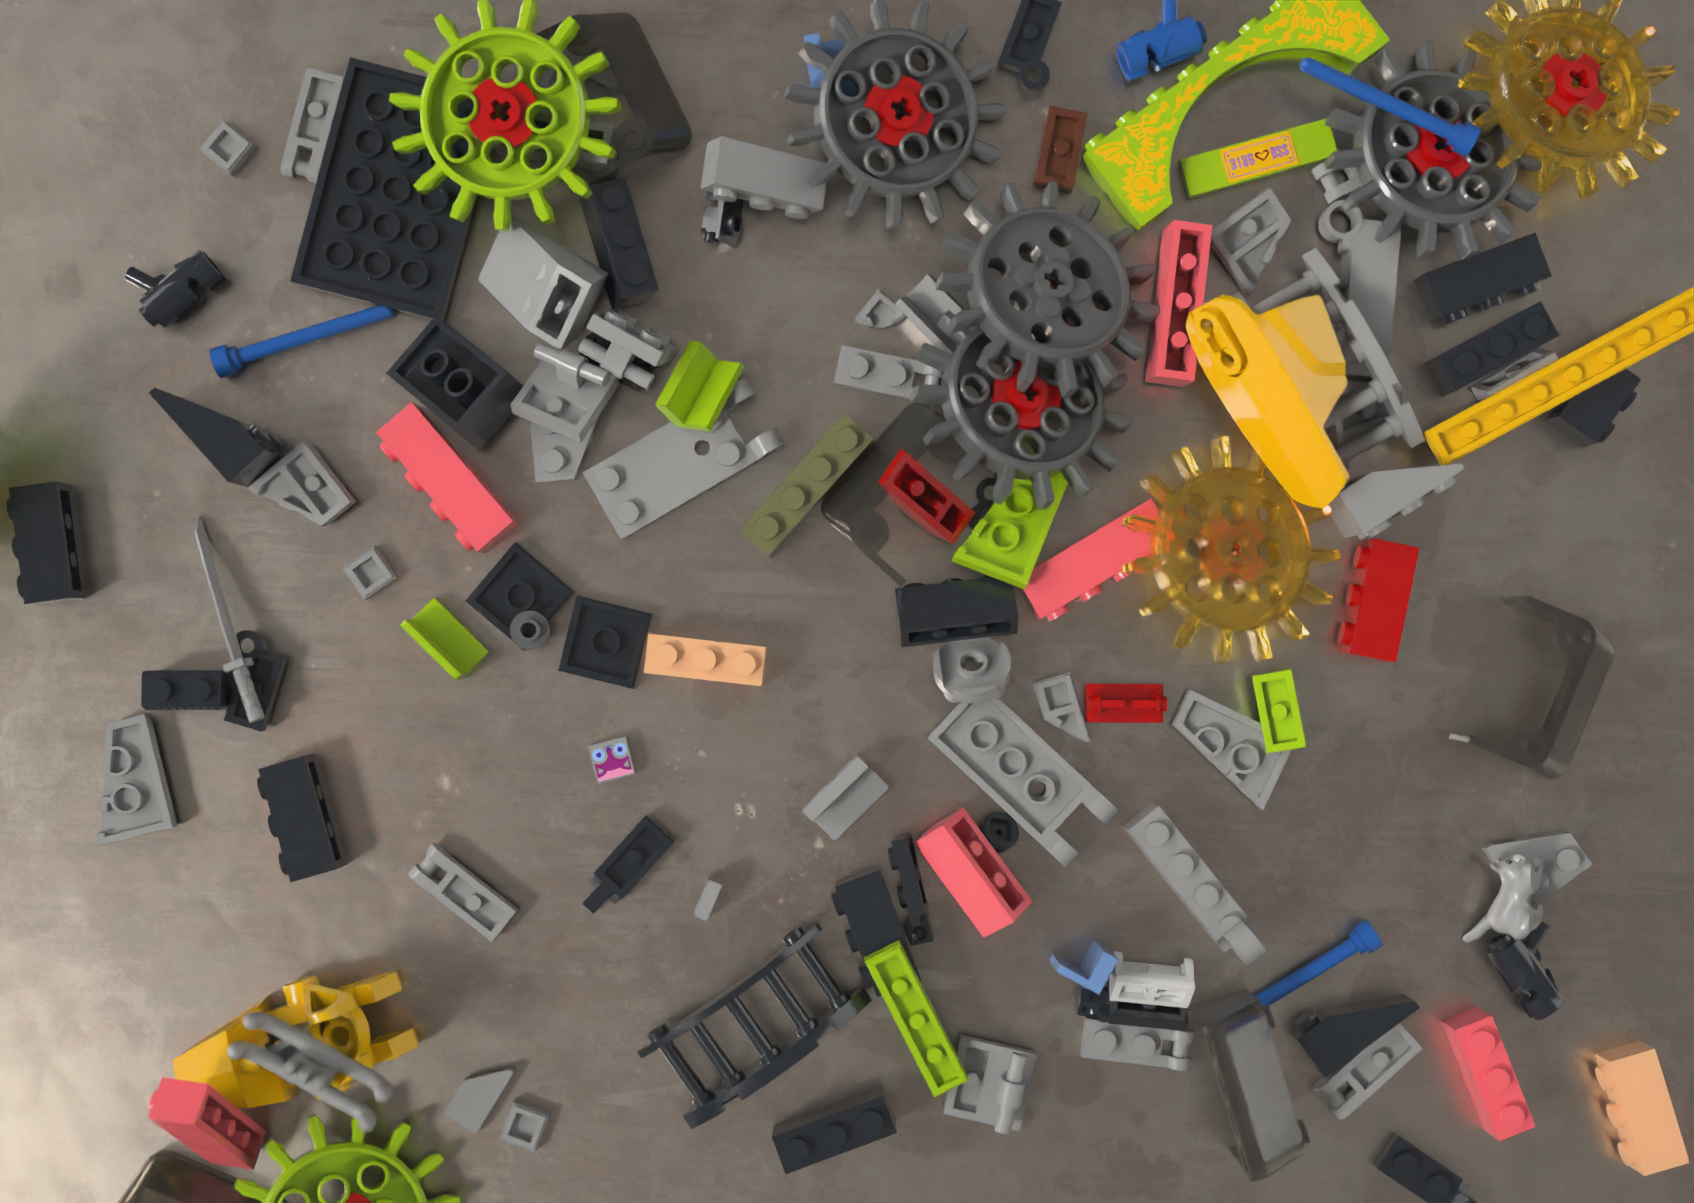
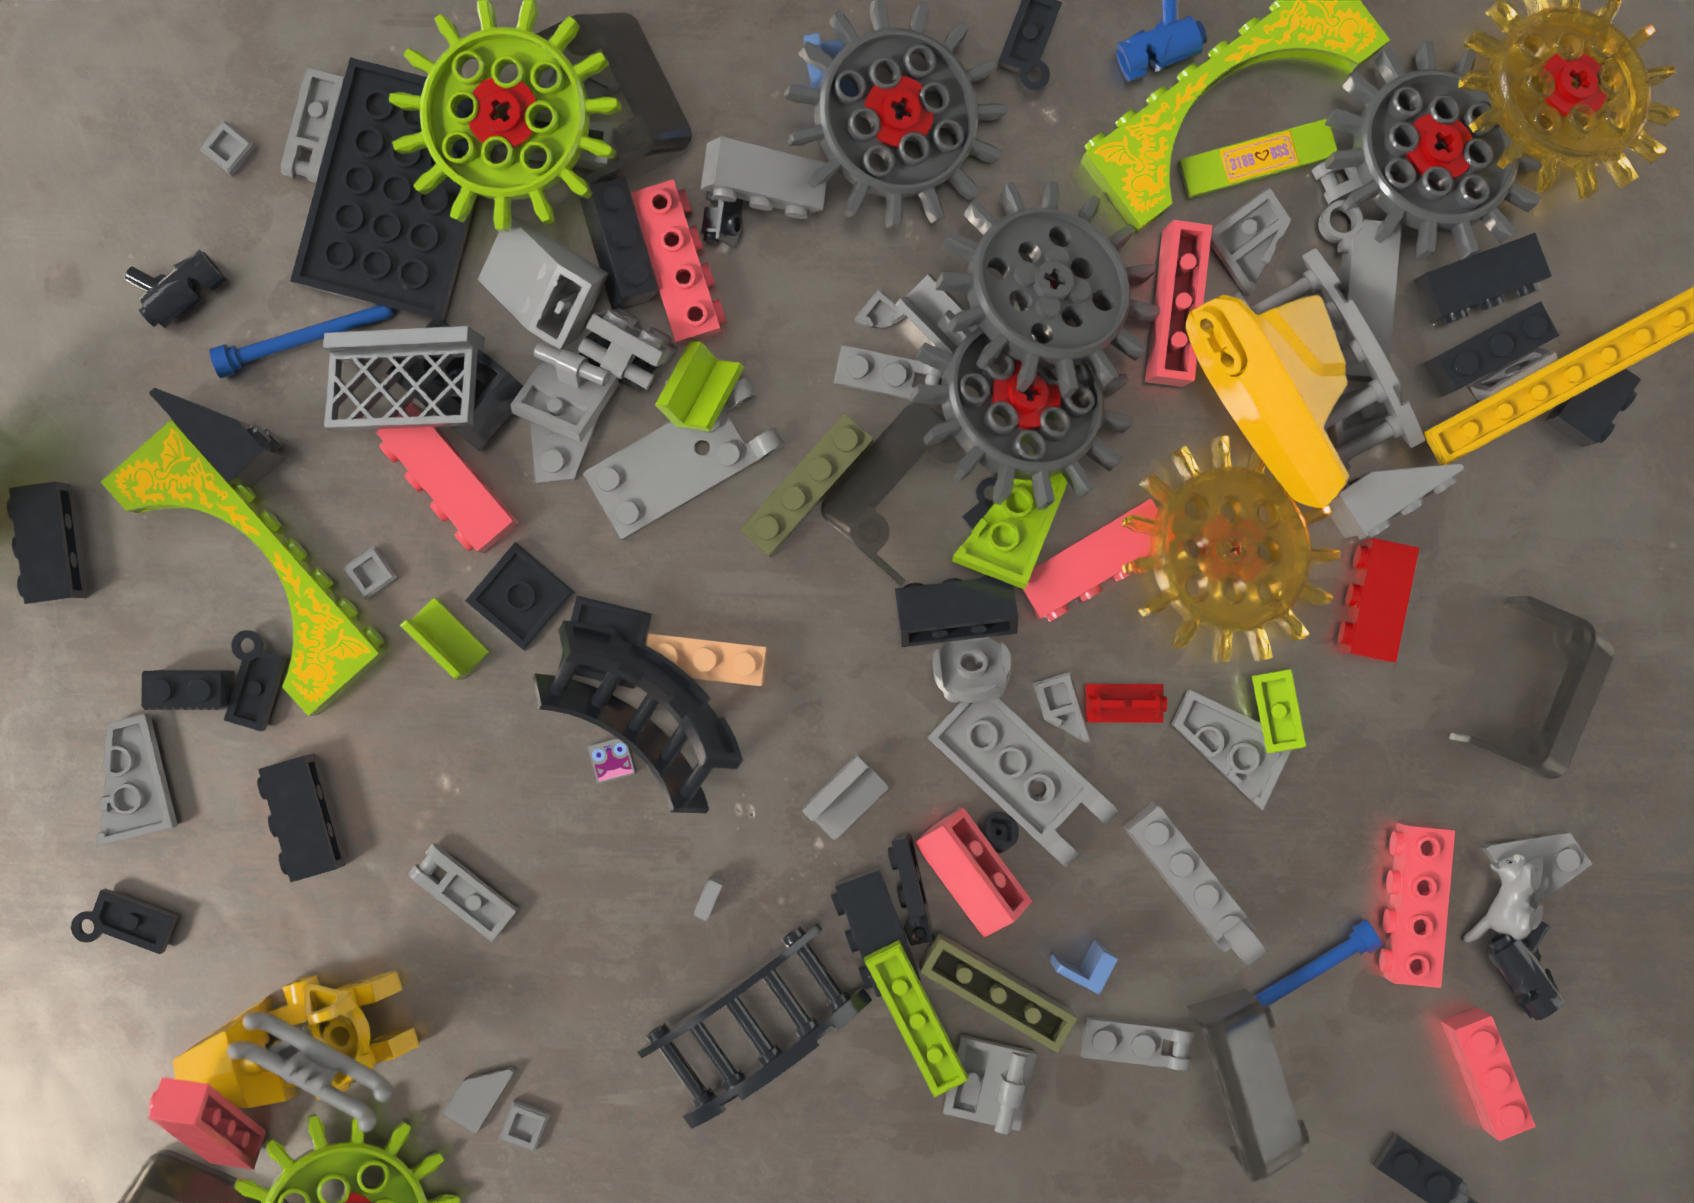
light grey sword [193,516,265,723] -> none
light grey wing [248,441,356,526] -> none
dark grey plate [510,611,550,650] -> none
black hinge [582,814,675,914] -> none
black brick [772,1085,897,1175] -> none
red slope [878,449,975,545] -> none
copper plate [1034,106,1088,192] -> none
black hinge [1077,985,1189,1031] -> none
white hinge [1109,951,1195,1008] -> none
black slope [1289,994,1420,1078] -> none
blue piece [1299,57,1482,158] -> none
light grey plate [1312,1023,1423,1120] -> none
light nougat brick [1595,1041,1690,1176] -> none
none -> black hinge [71,888,179,954]
none -> lime arch [101,420,388,716]
none -> fence [323,326,485,431]
none -> black fence [533,620,743,813]
none -> coral brick [630,179,726,348]
none -> olive brick [919,932,1078,1053]
none -> coral brick [1379,823,1455,988]

